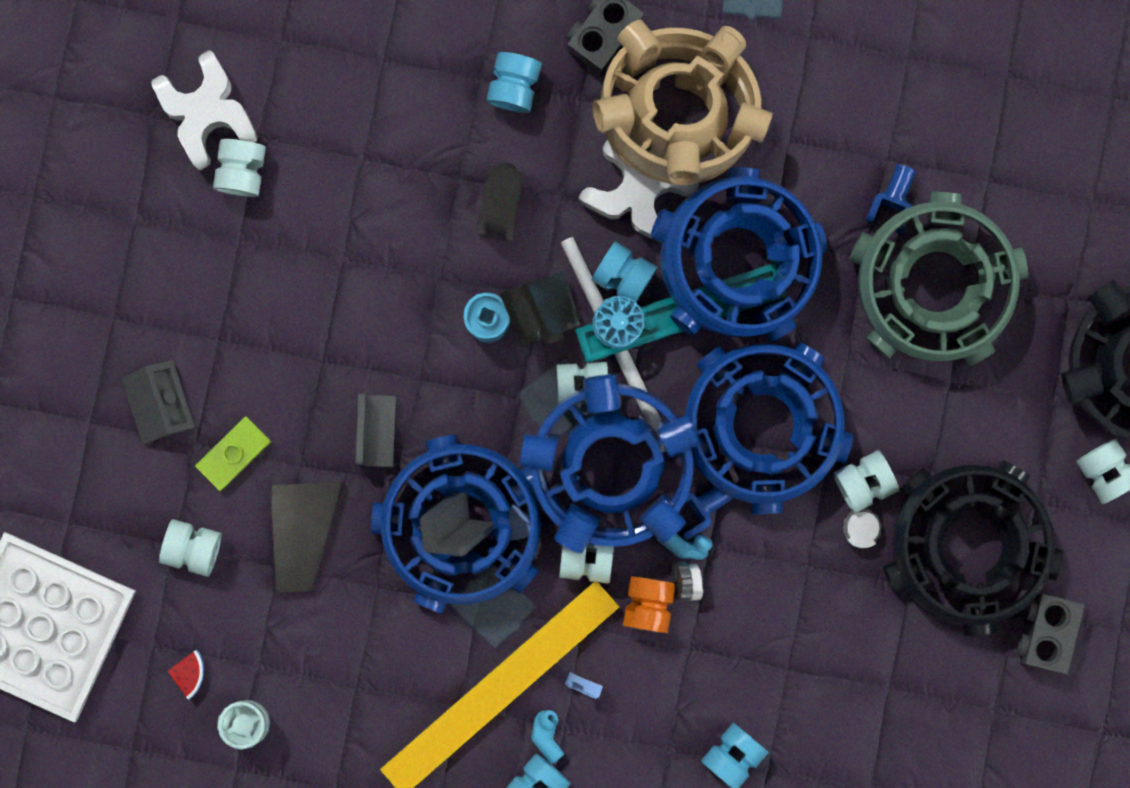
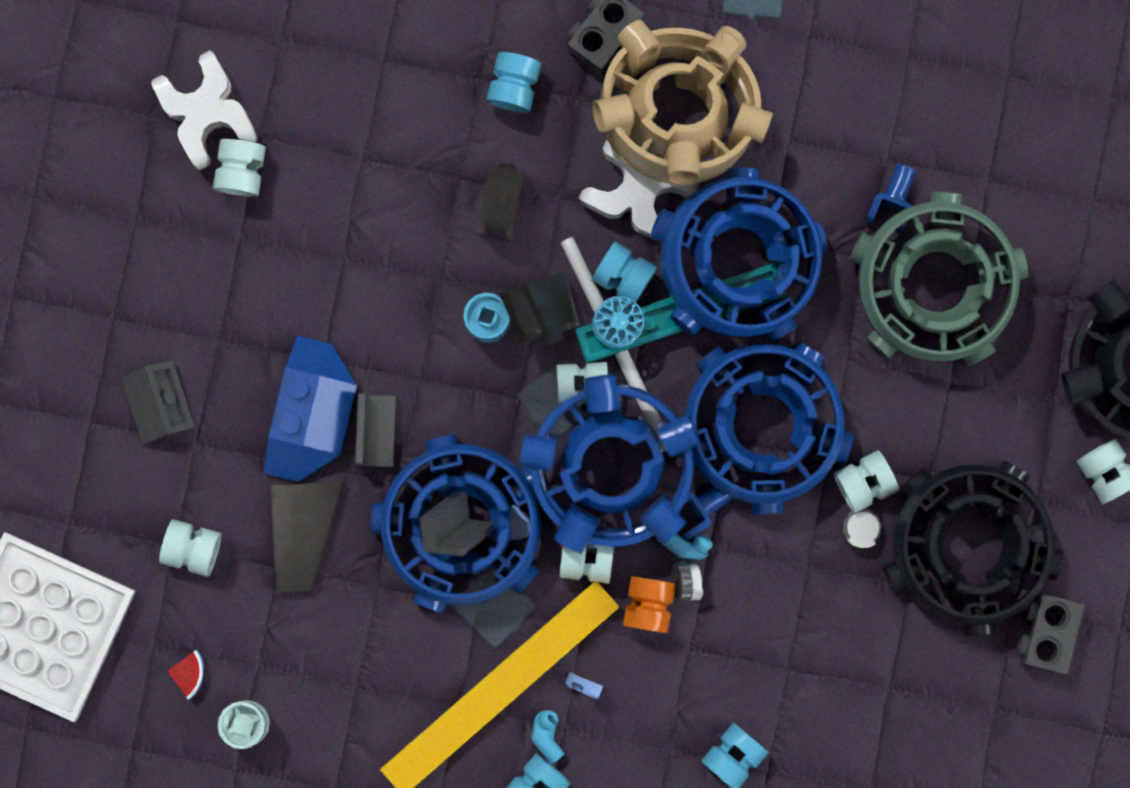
lime plate [195,416,272,492] -> none
none -> blue wedge [264,336,357,482]

